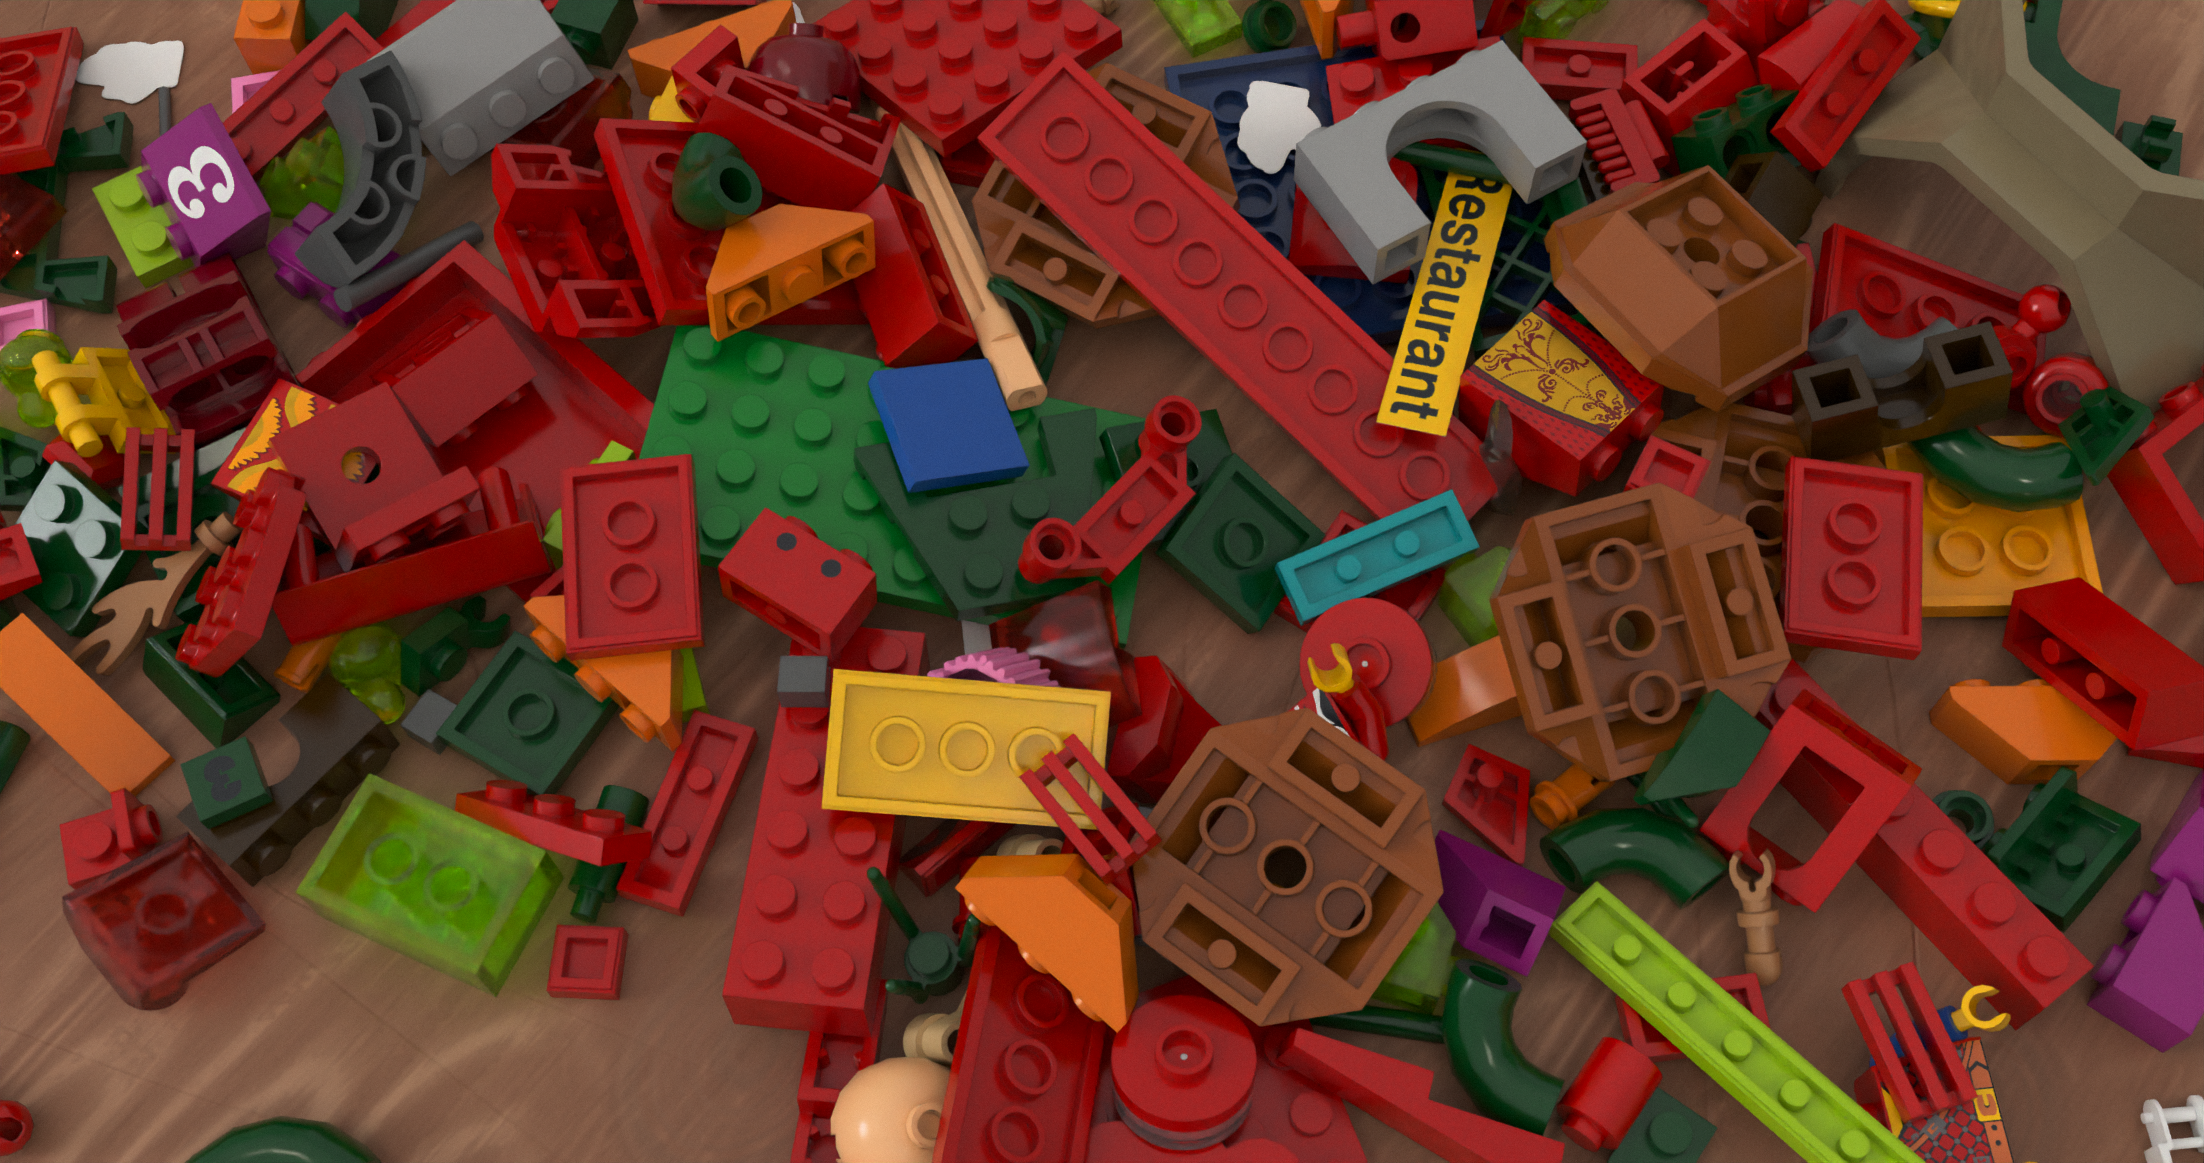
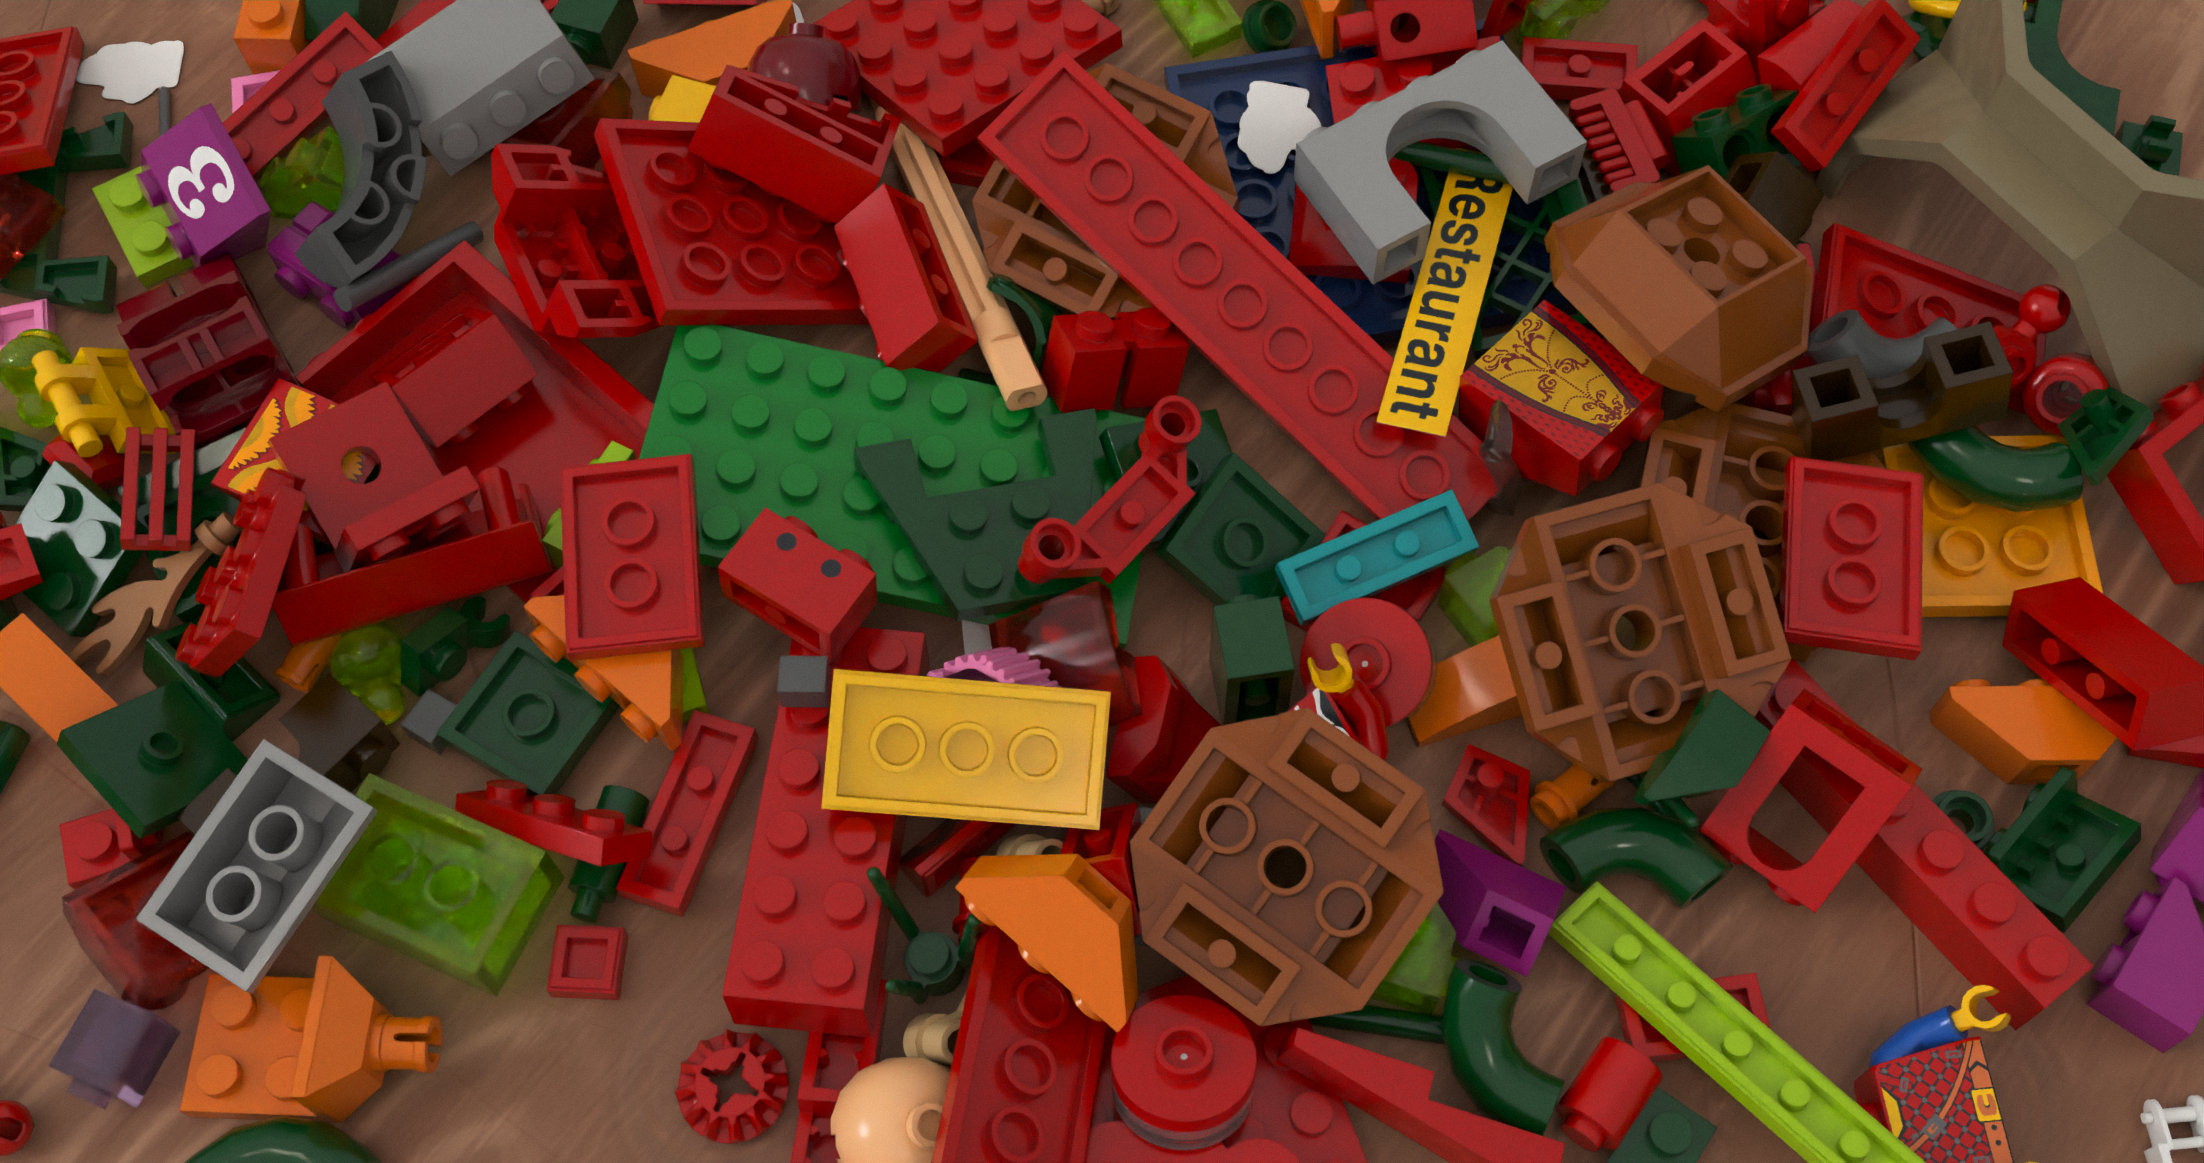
dark green tile [180,736,274,830] -> none
red bracket [671,24,745,123] -> none
dark green cylinder [672,132,763,231] -> none
orange slope [706,204,876,342] -> none
blue tile [868,358,1030,493] -> none
red tile [1019,733,1162,886] -> none
red tile [1623,435,1711,499] -> none
medium nougat piece [1729,848,1783,986] -> none
red tile [1841,961,1978,1124] -> none
none -> brick [49,989,181,1110]
none -> dark green plate [57,681,248,840]
none -> light grey slope [136,739,378,994]
none -> orange plate [179,956,443,1123]
none -> red gear [675,1029,789,1144]
none -> red piece [1041,308,1190,413]
none -> dark green brick [1209,594,1295,726]

